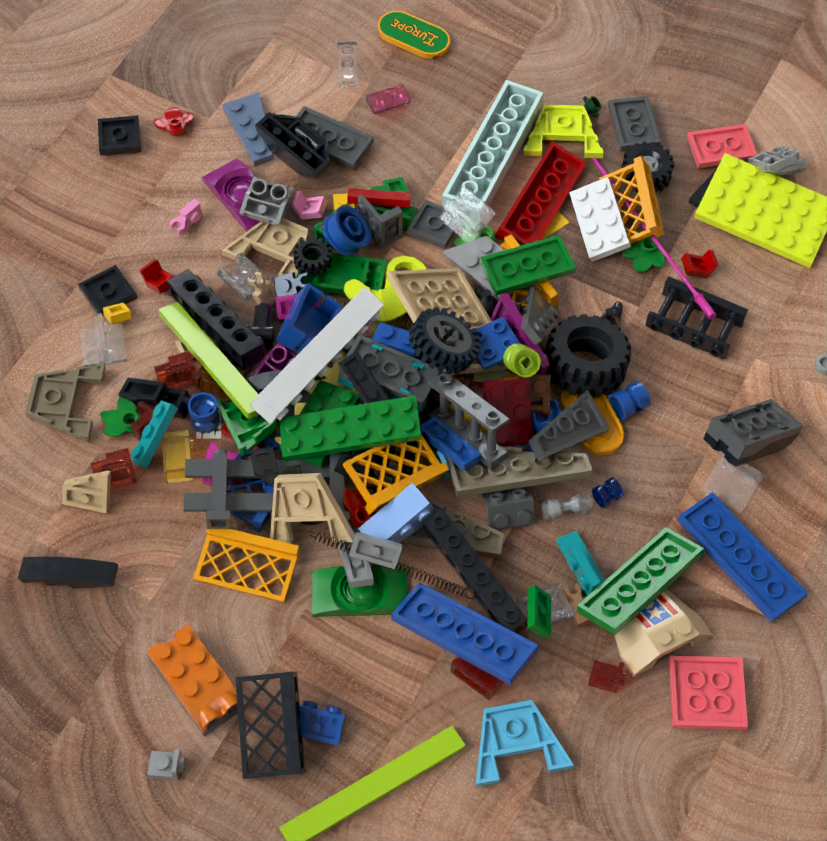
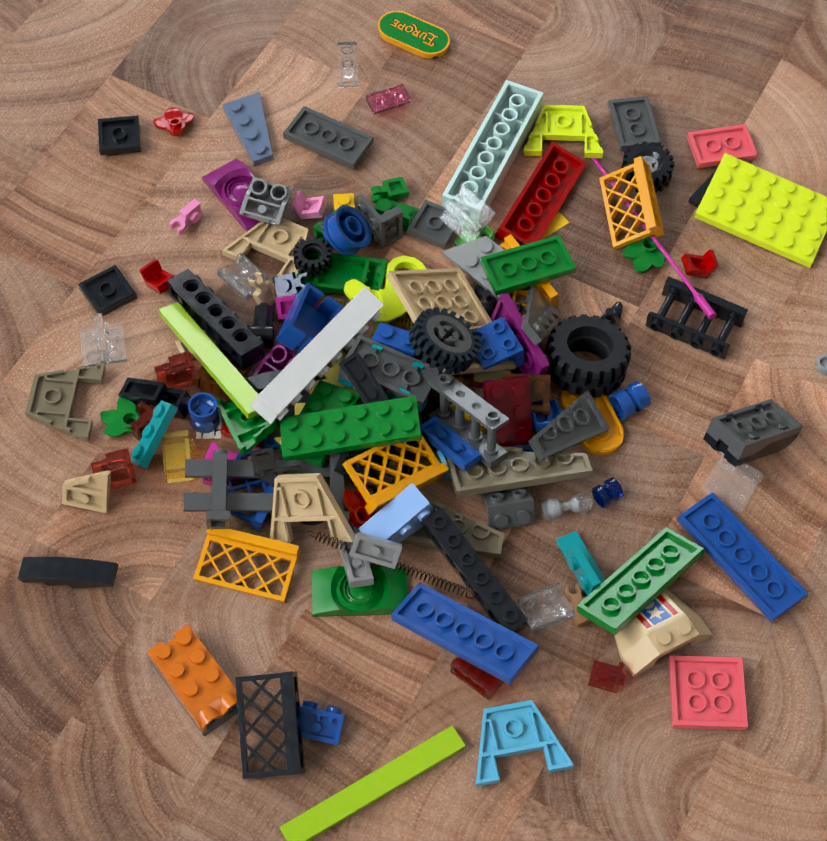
yellow plate [103,303,132,324] -> none
light grey bracket [147,749,186,781] -> none
black wedge [255,112,330,177] -> none
red tile [347,188,411,208] -> none
lime wheel [503,343,541,378] -> none
green plate [527,585,551,639] -> none
white plate [569,177,631,262] -> none
dark green plate [583,96,602,117] -> none
light grey slope [748,146,807,175] -> none

